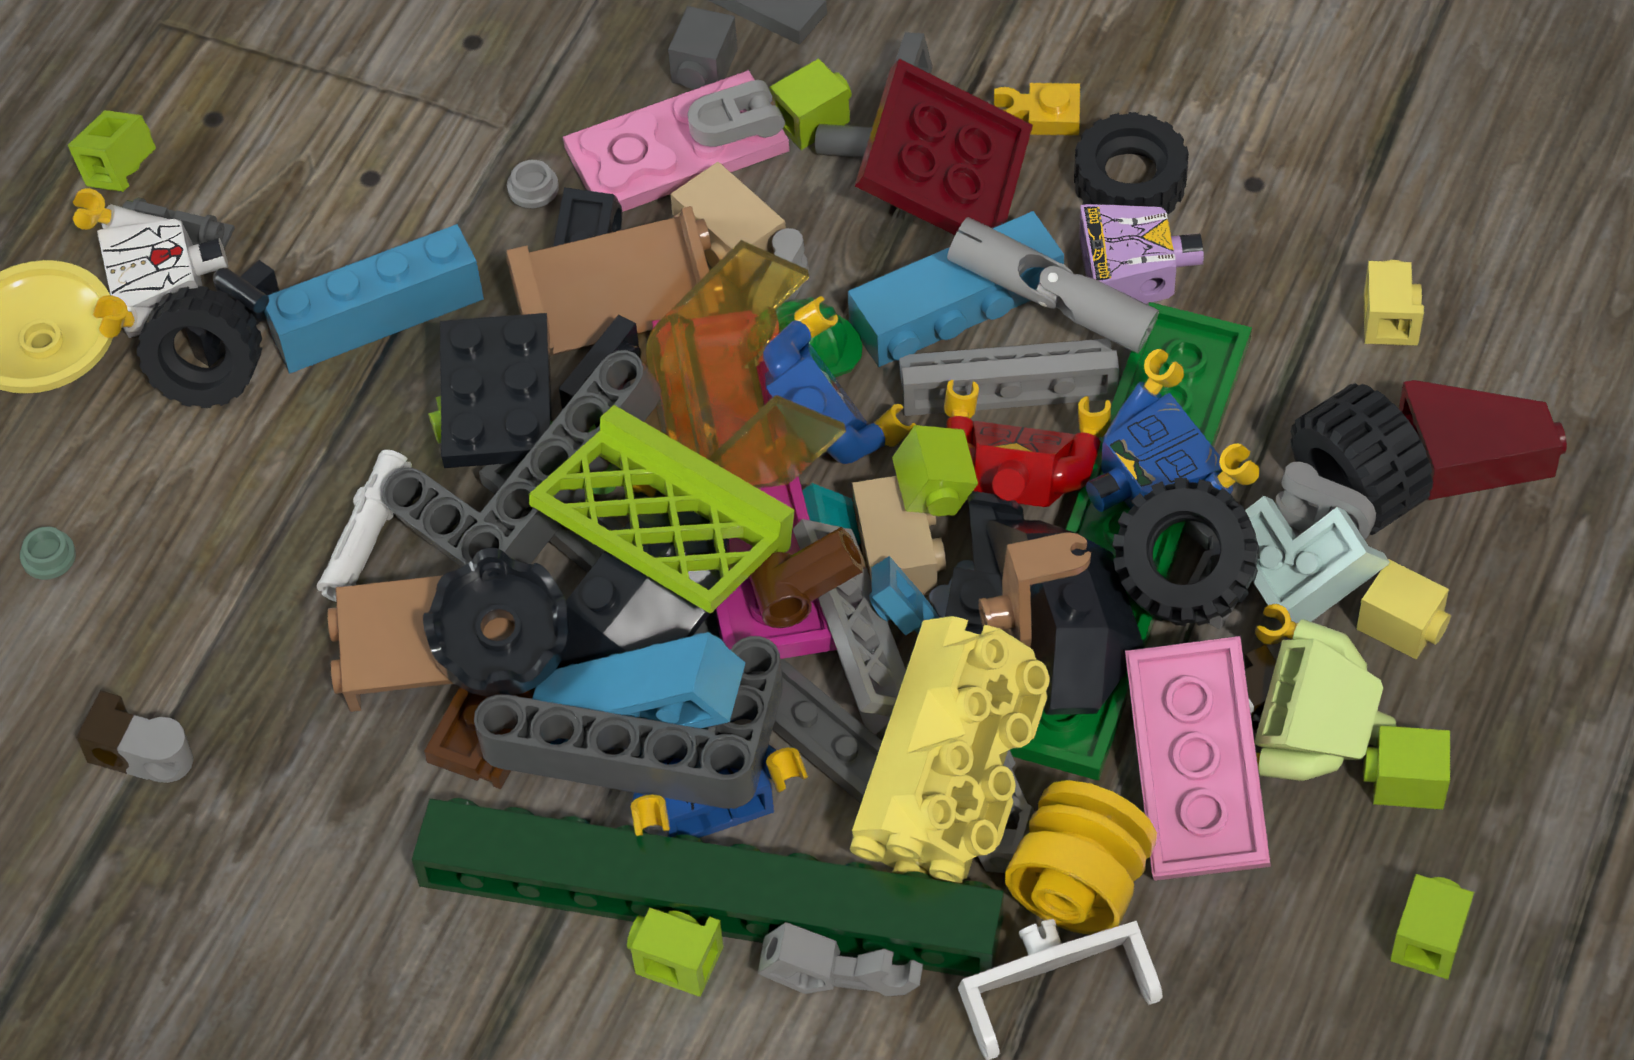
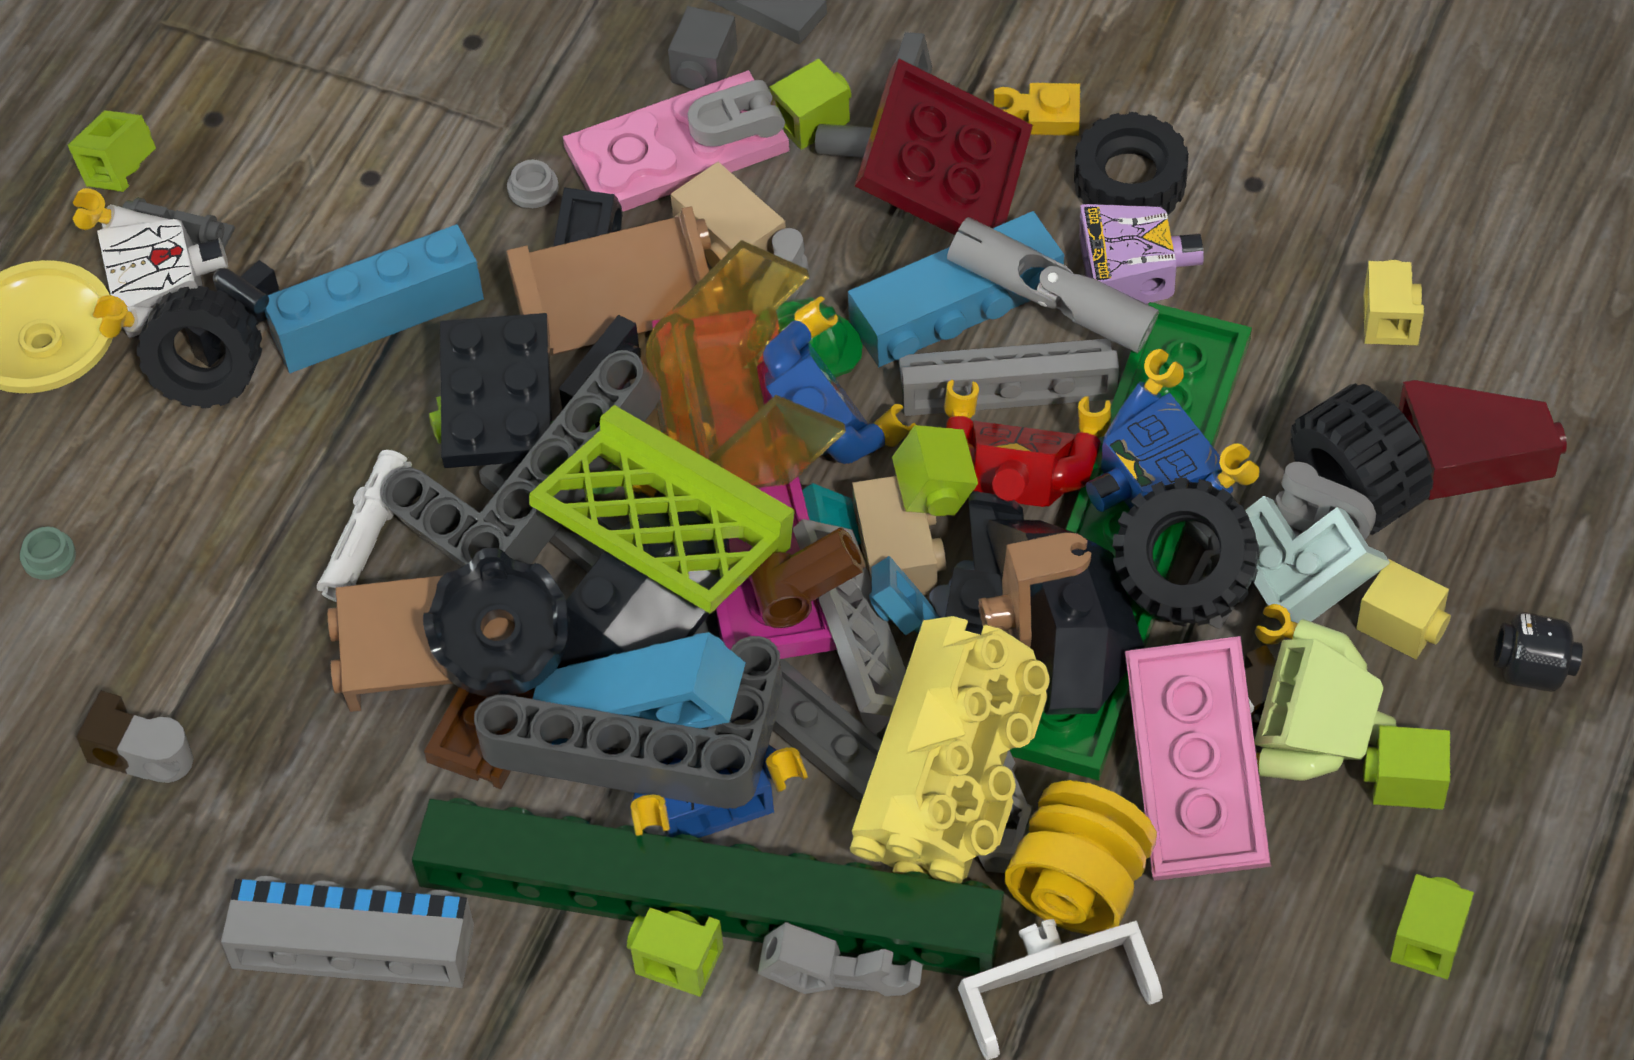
none -> light grey brick [221,876,474,988]
none -> black head [1494,612,1583,692]

